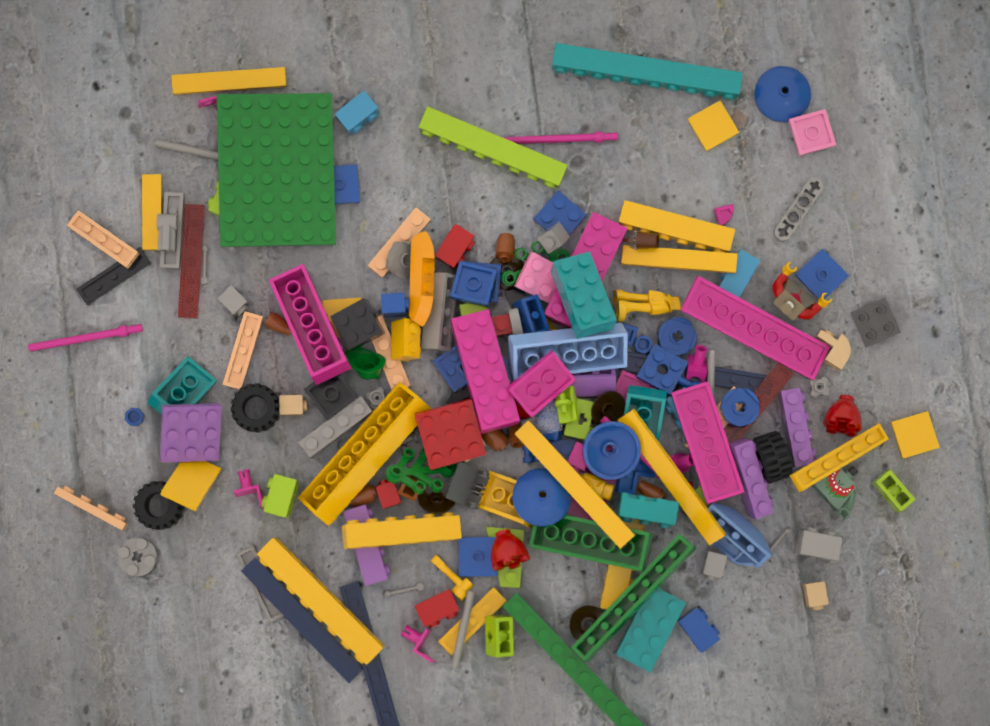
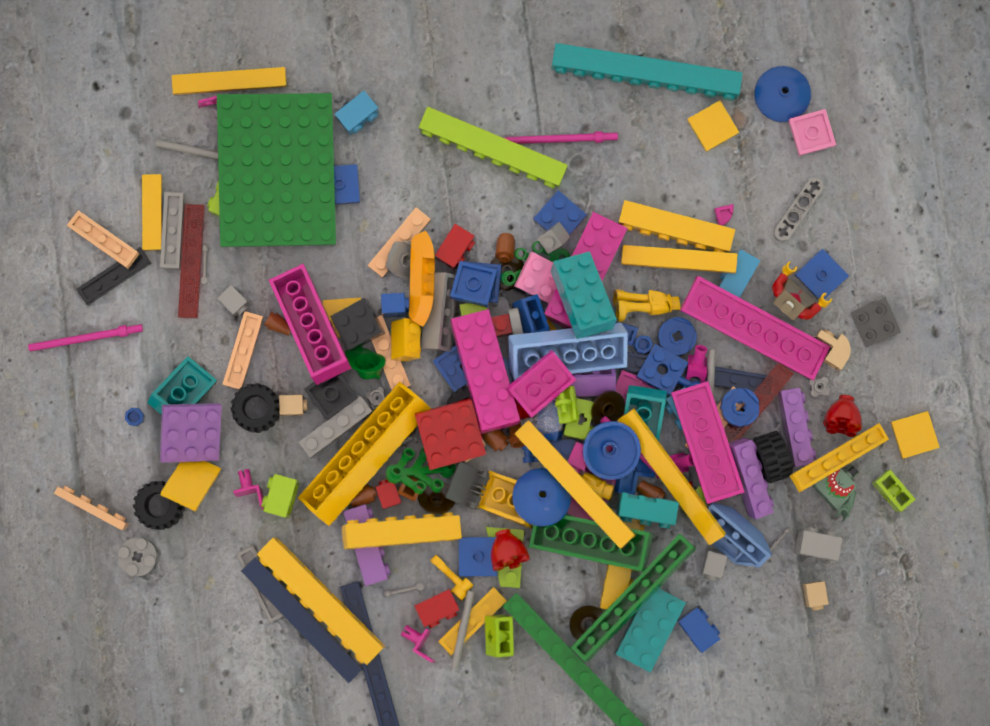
light grey piece [157,214,179,252] -> none
reddish brown piece [623,231,659,250] -> none

